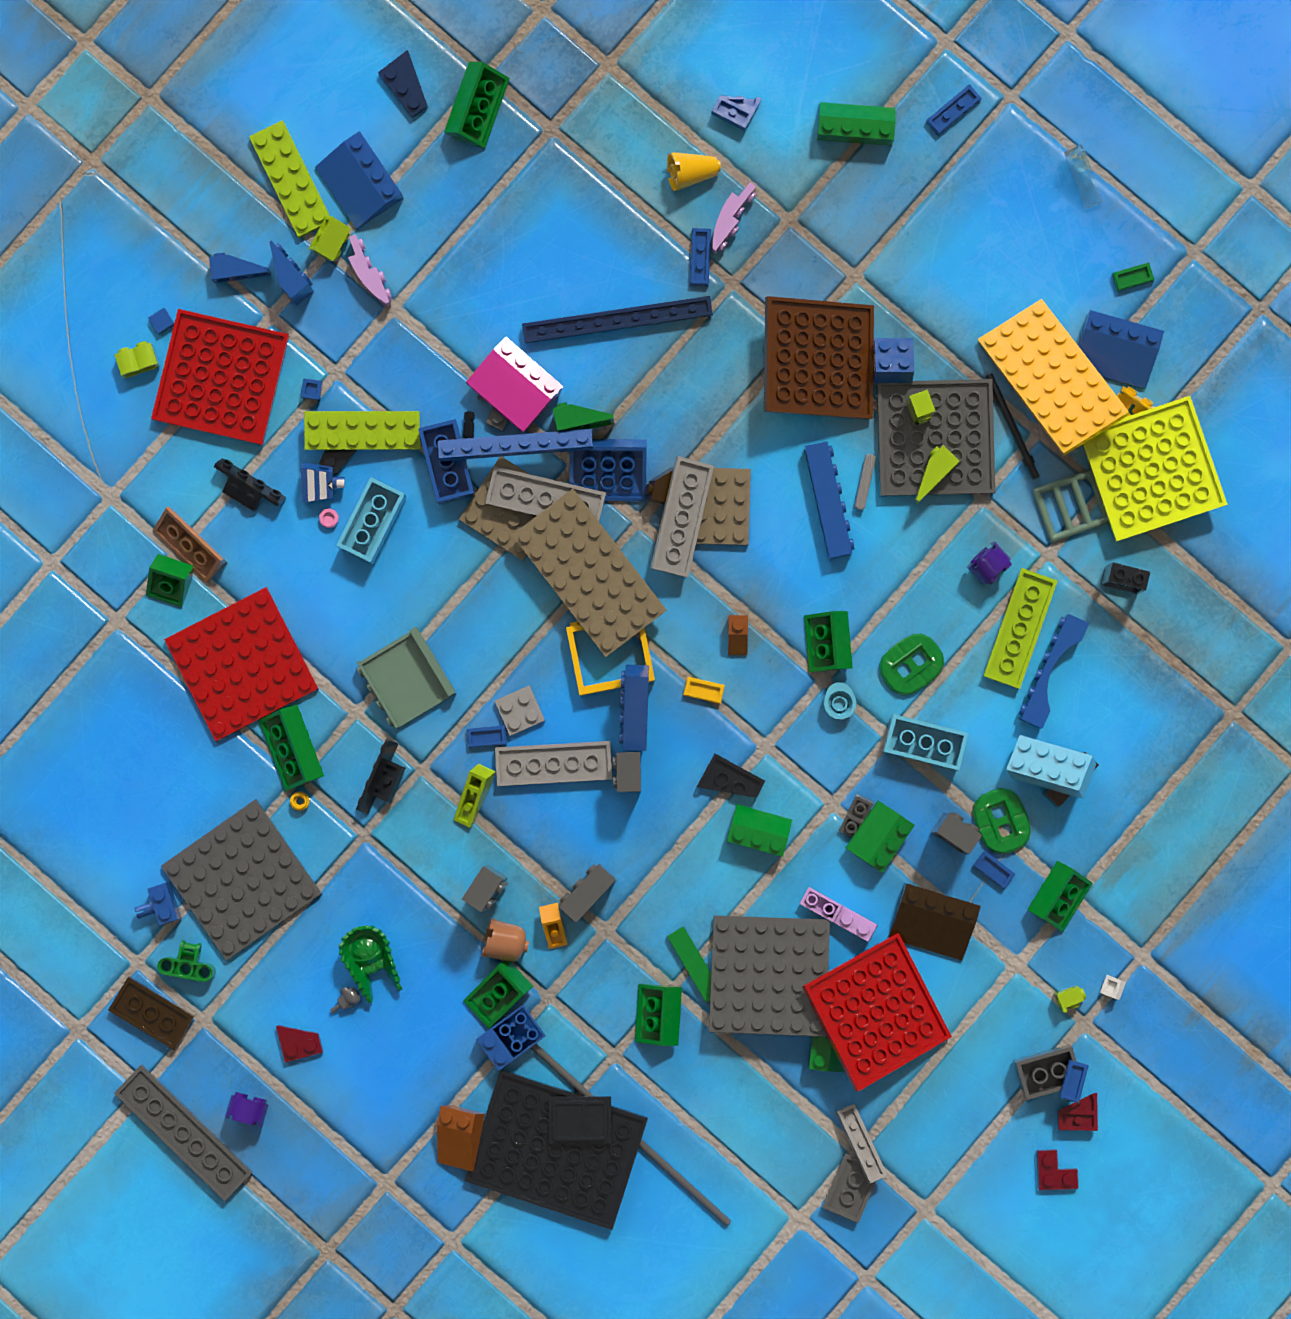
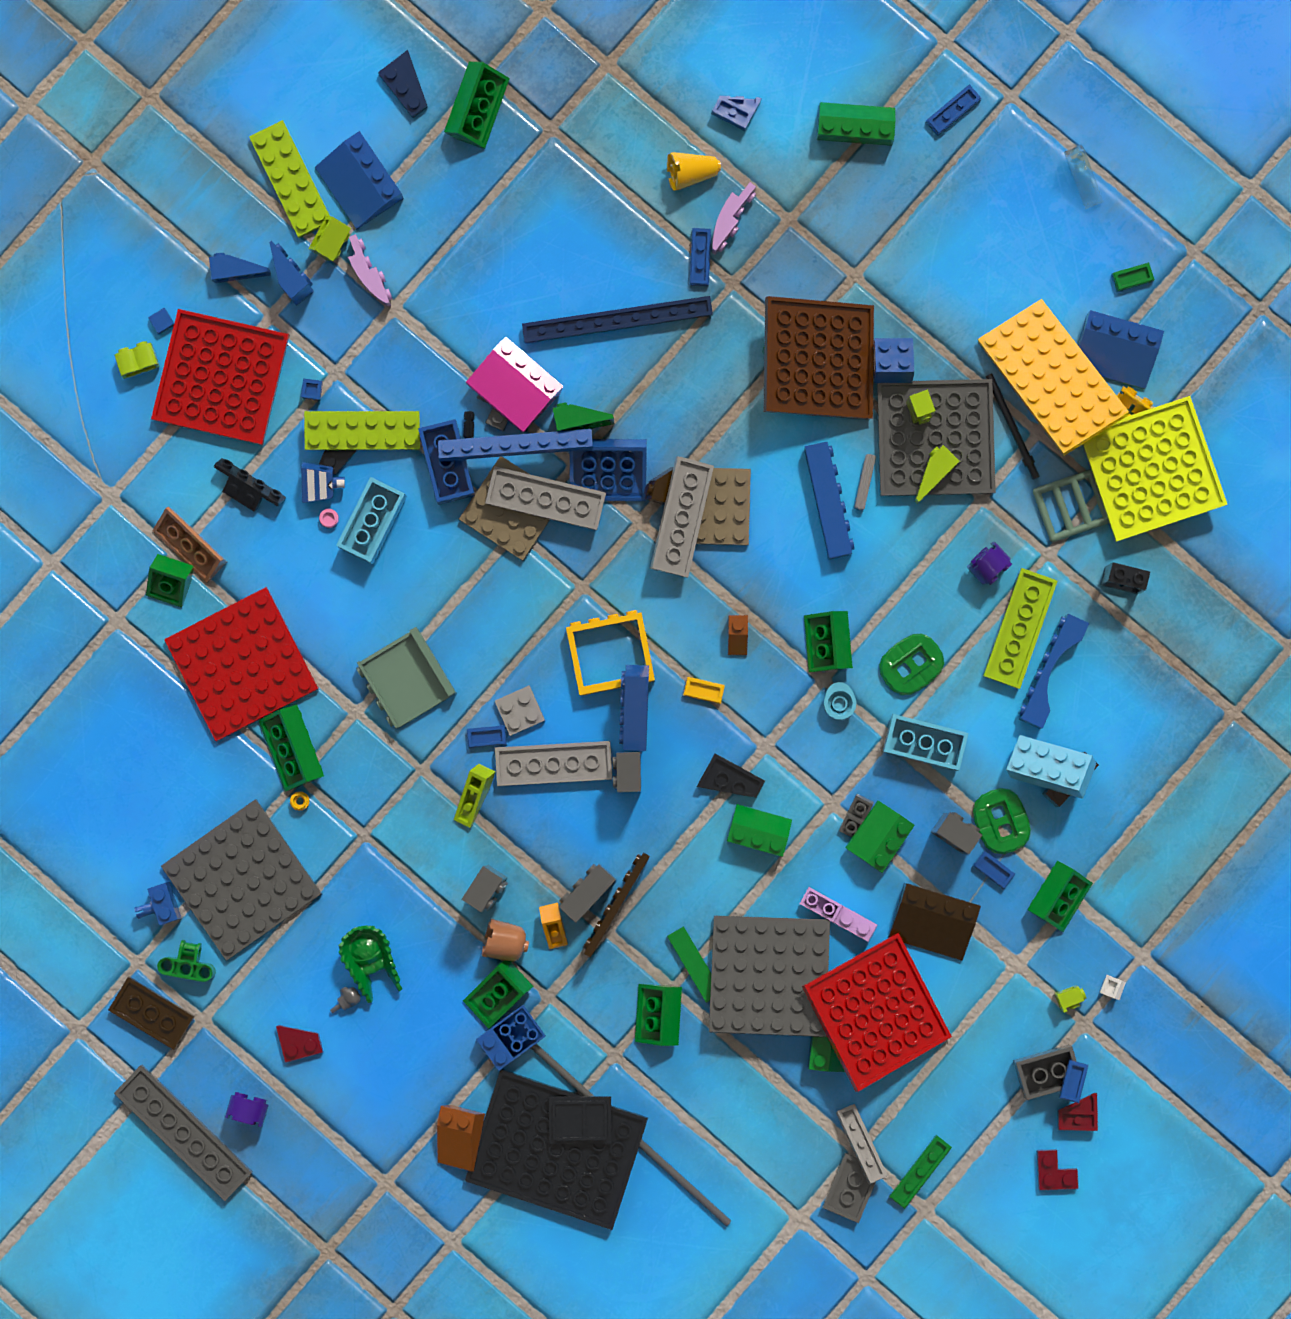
black bracket [356,739,406,814] -> none
dark tan plate [512,489,667,657] -> none
none -> dark brown plate [583,852,650,957]
none -> green tile [889,1135,952,1209]

